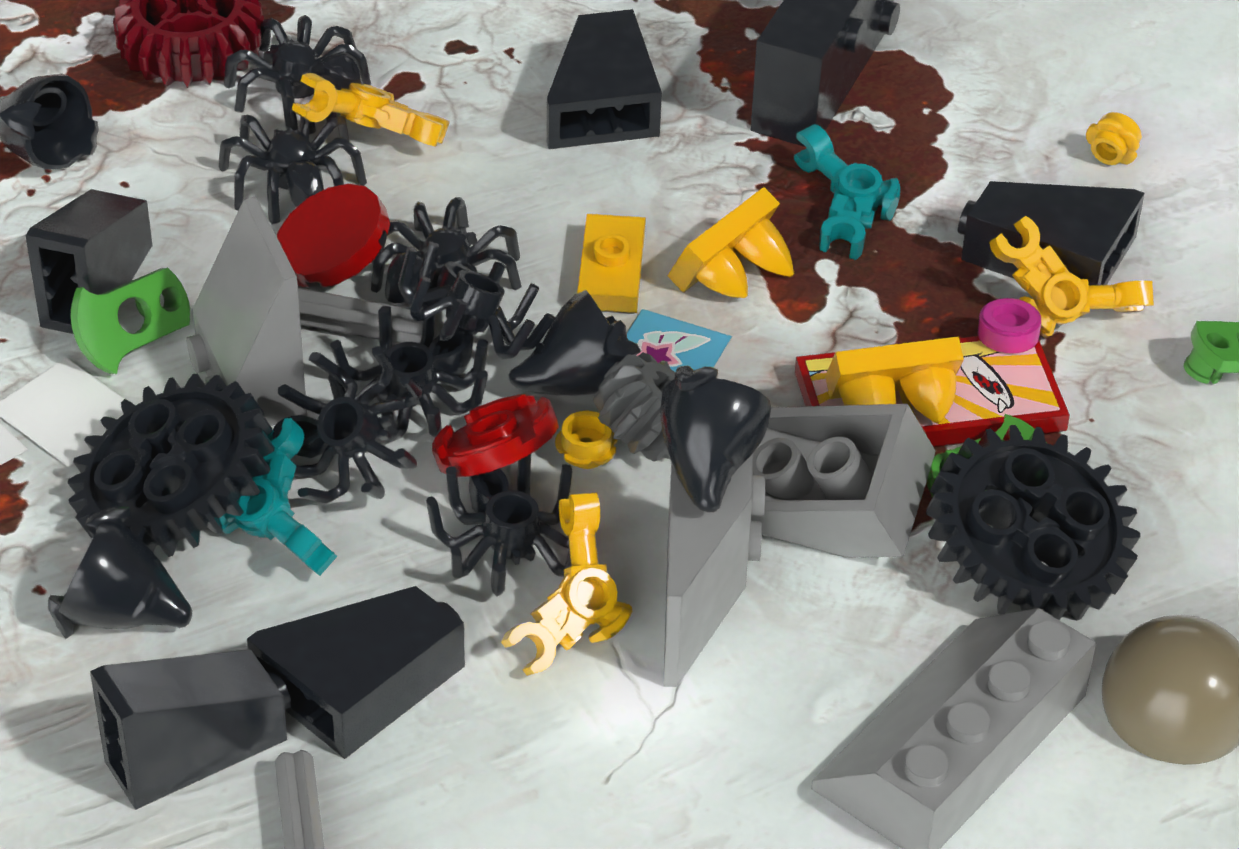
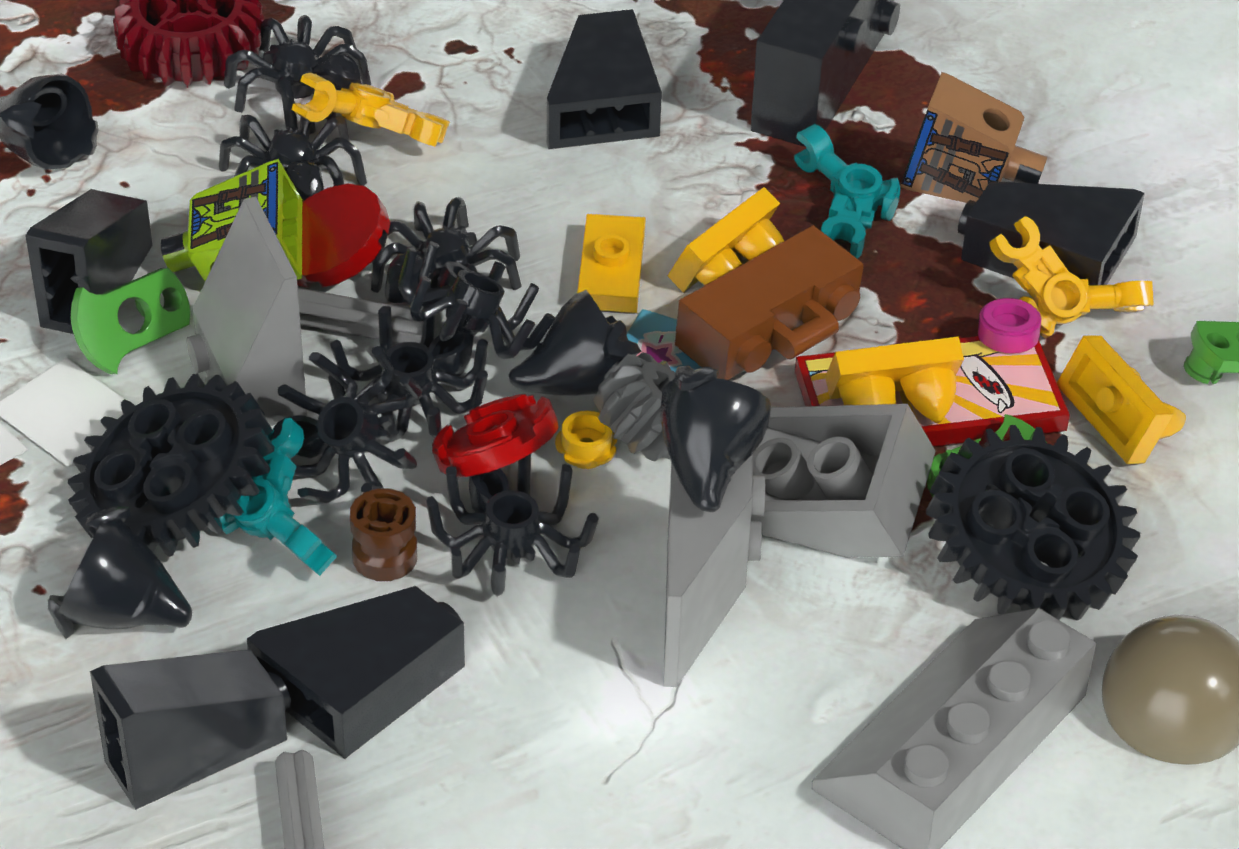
yellow piece [501,493,633,676] -> none
yellow plate [1086,112,1142,165] -> none
none -> lime torso [161,159,302,281]
none -> reddish brown wheel [350,488,417,581]
none -> dark orange piece [675,225,864,380]
none -> medium nougat torso [900,72,1047,203]
none -> yellow tile [1057,336,1186,464]

